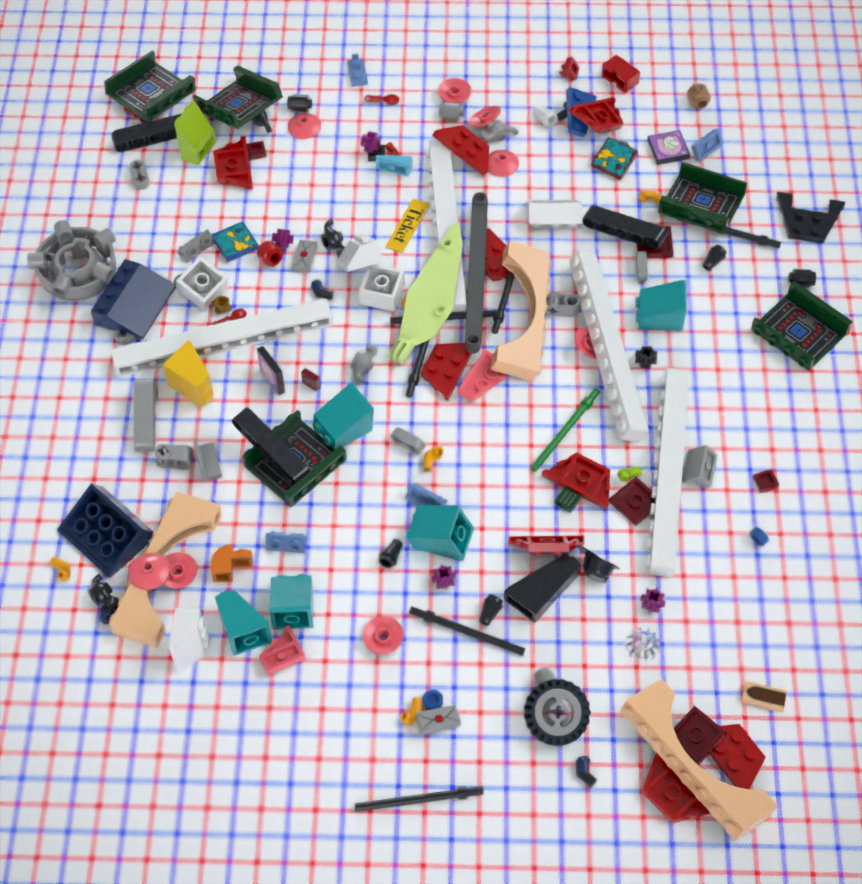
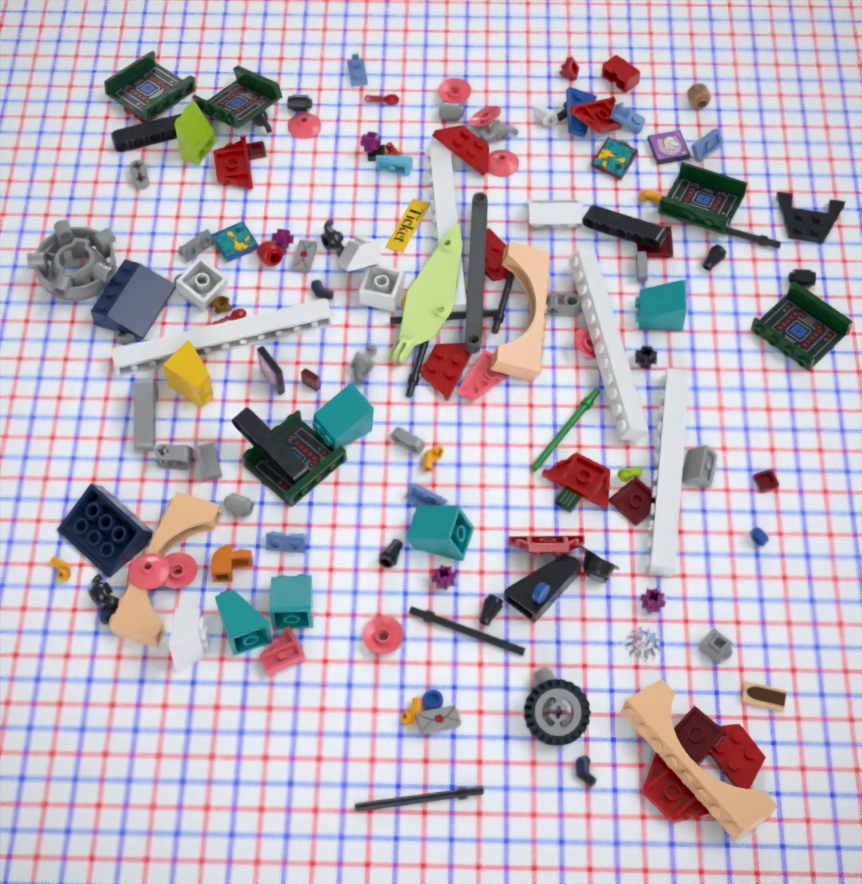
none -> light grey brick [223,493,254,517]
none -> blue tile [532,582,550,603]
none -> medium blue plate [609,102,646,134]
none -> light grey window [699,627,734,665]

